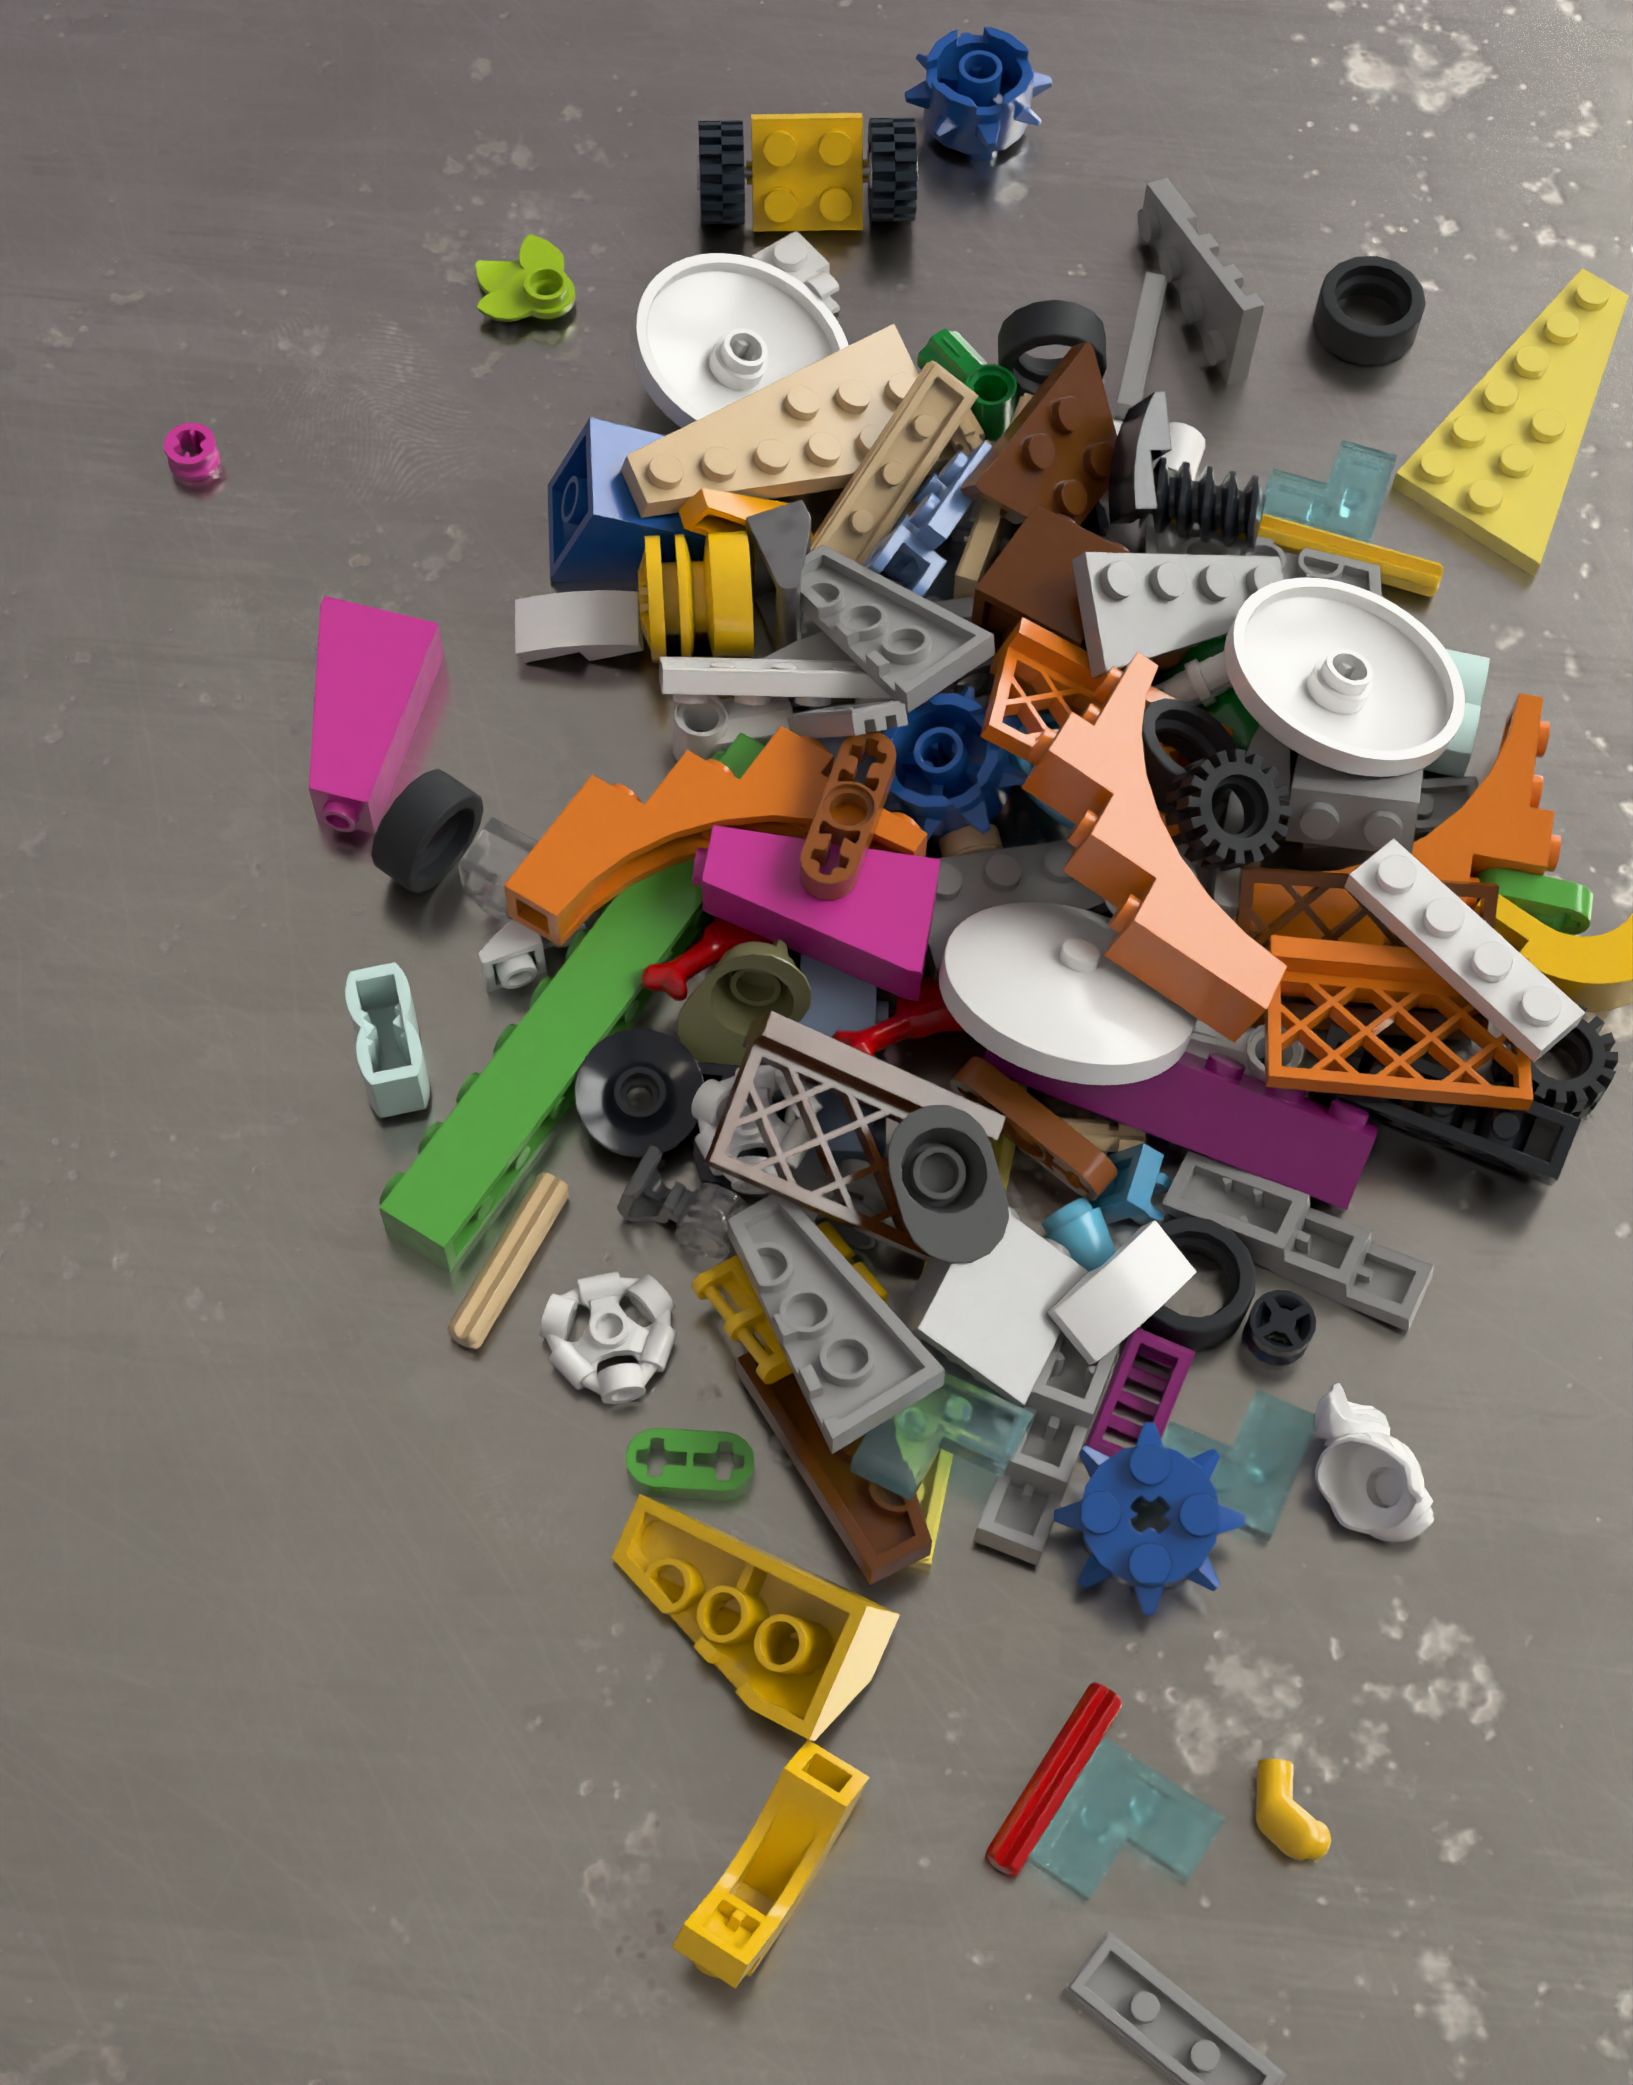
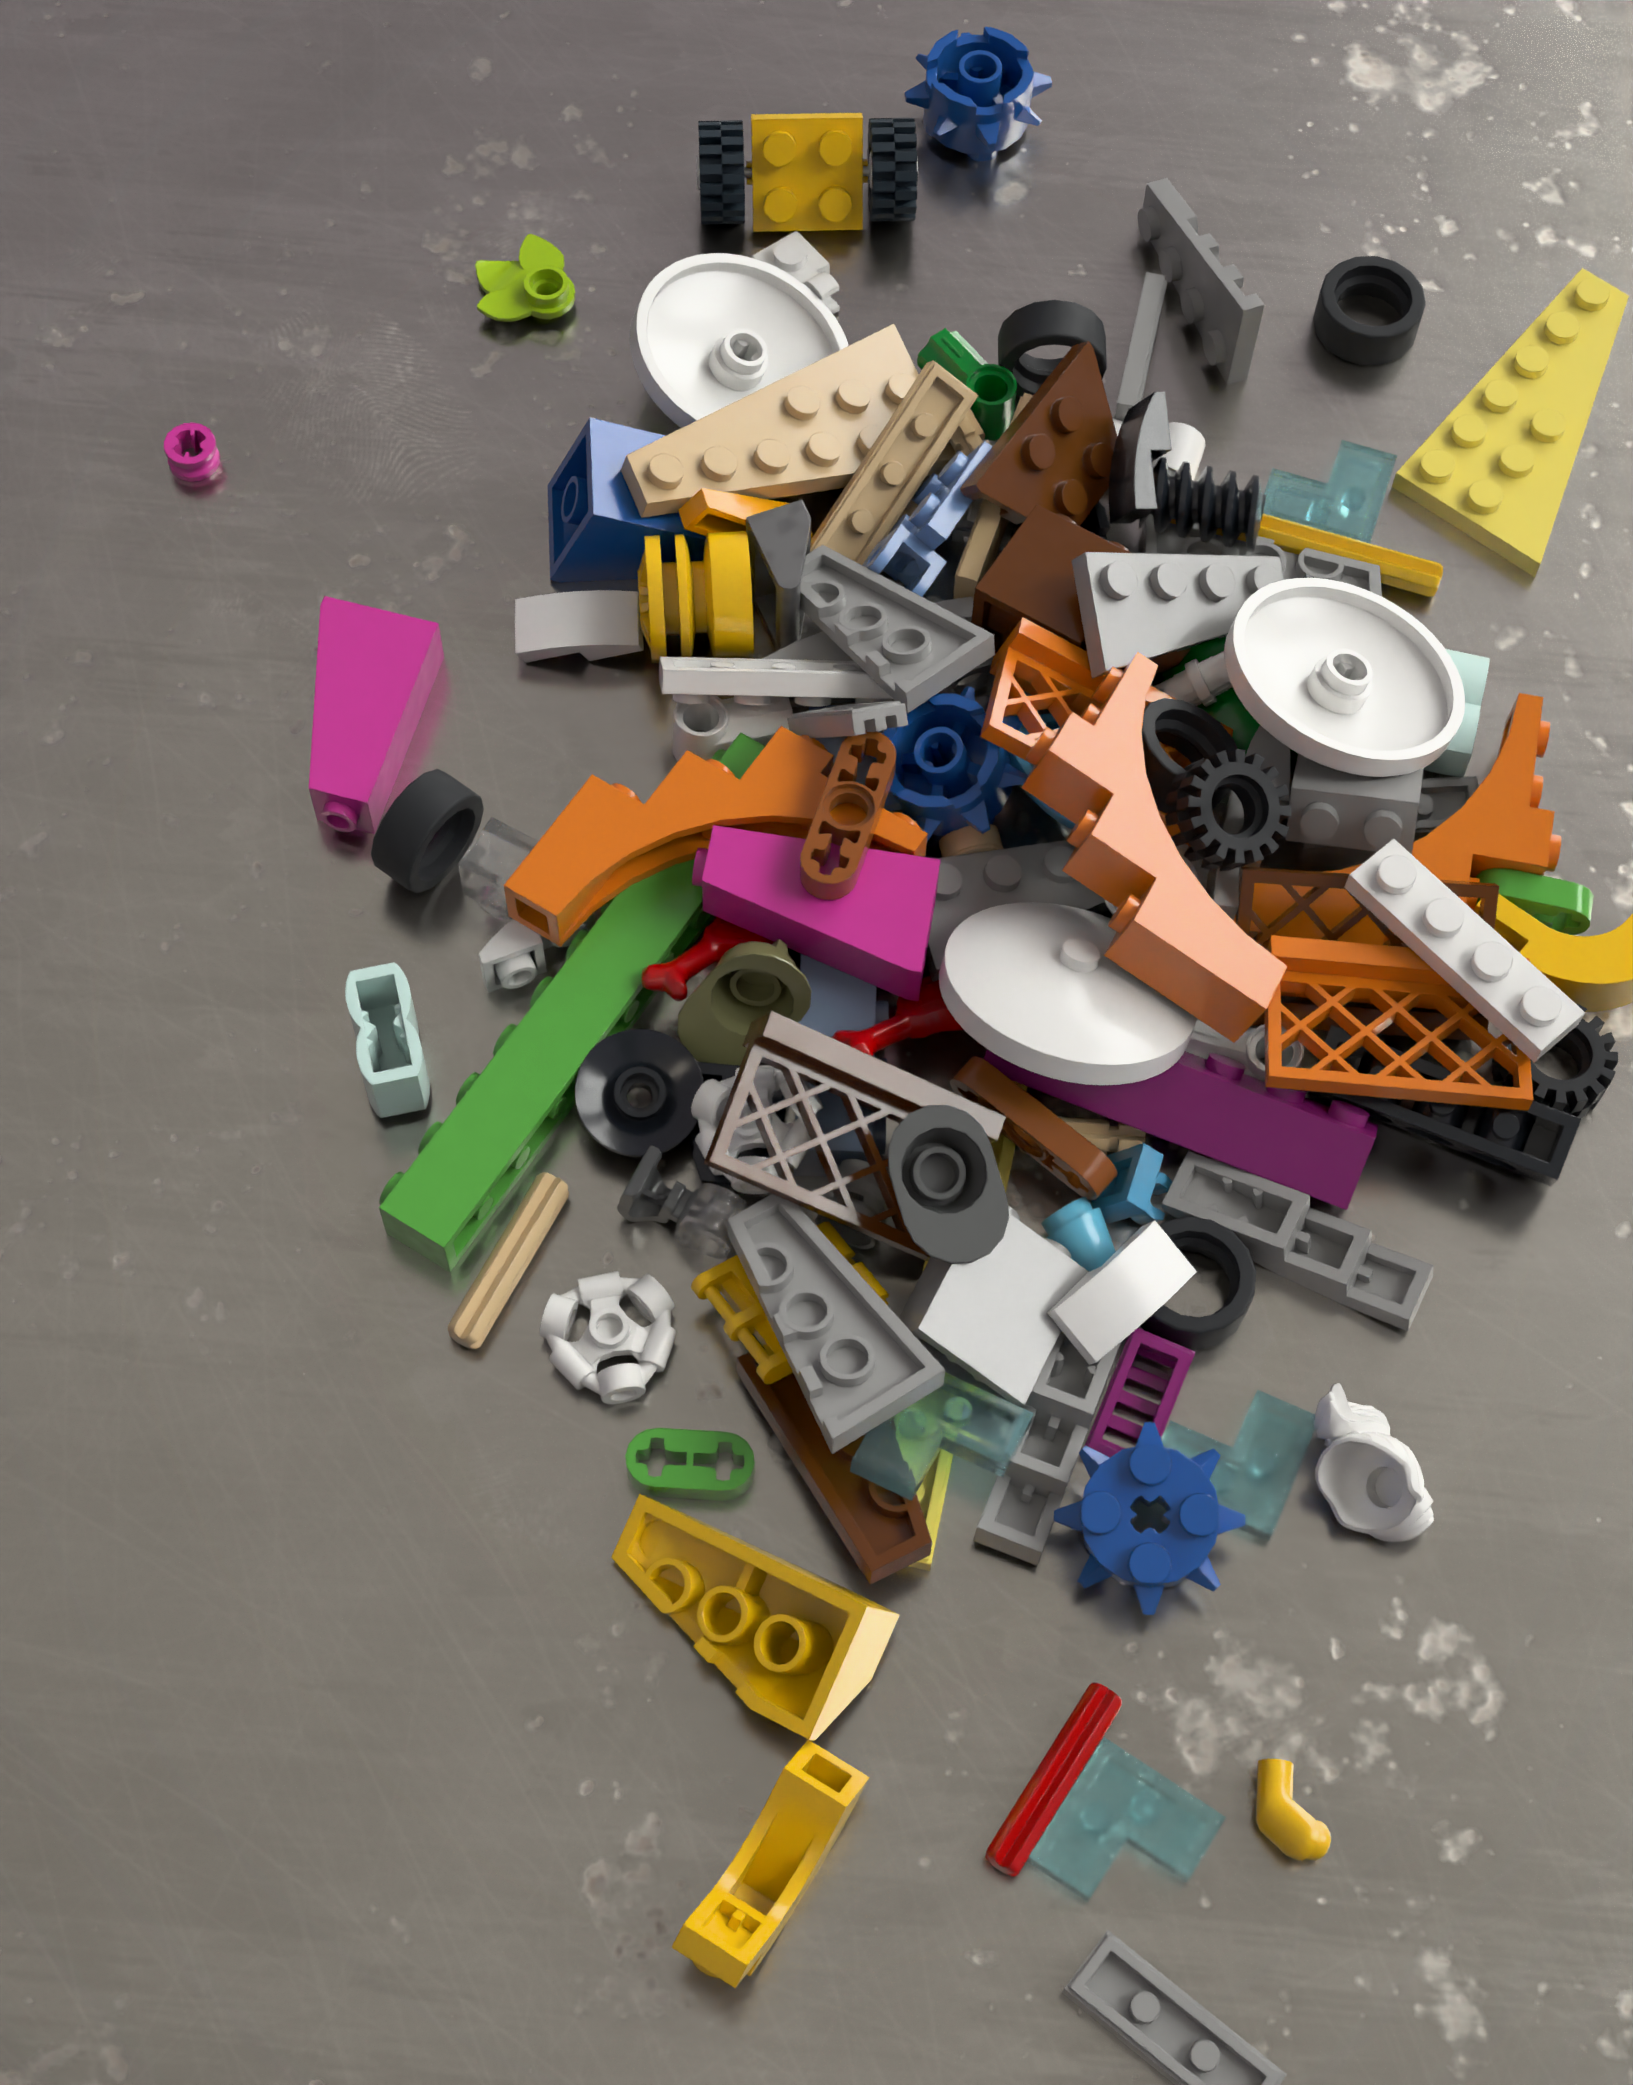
black wheel [1242,1290,1316,1371] -> none

